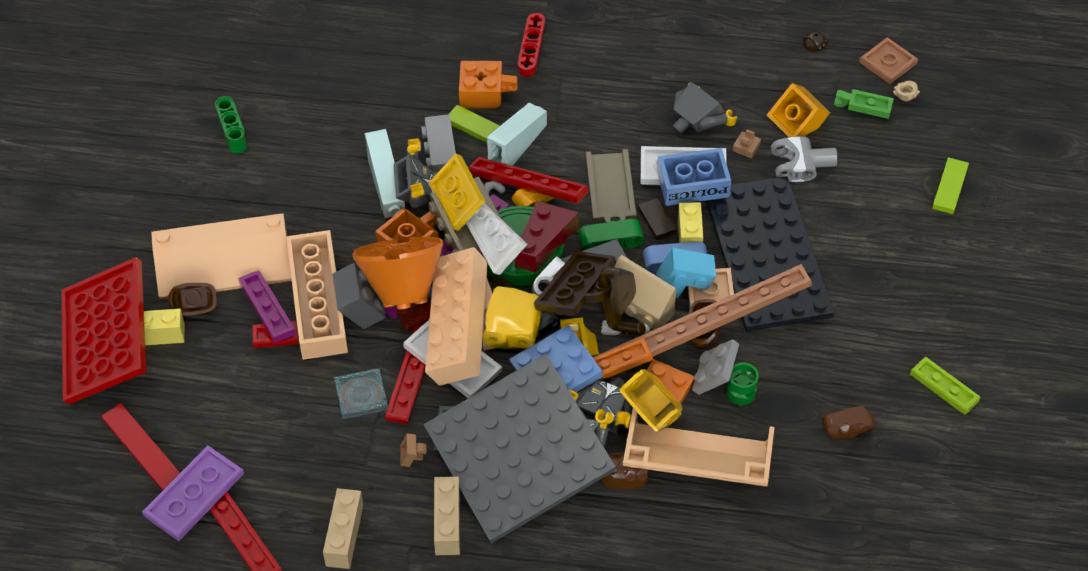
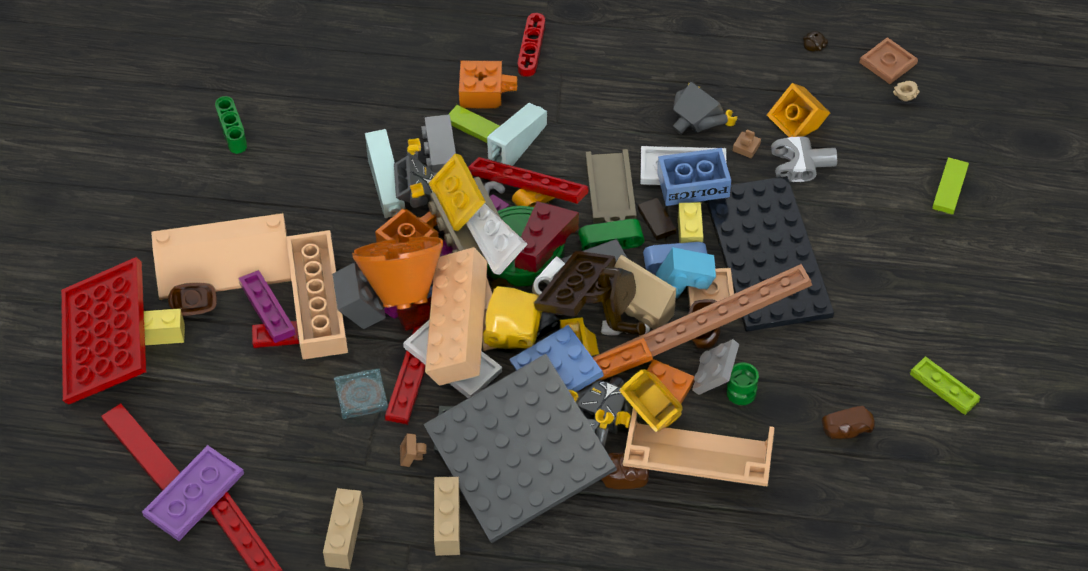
bright green plate [834,89,894,119] -> none

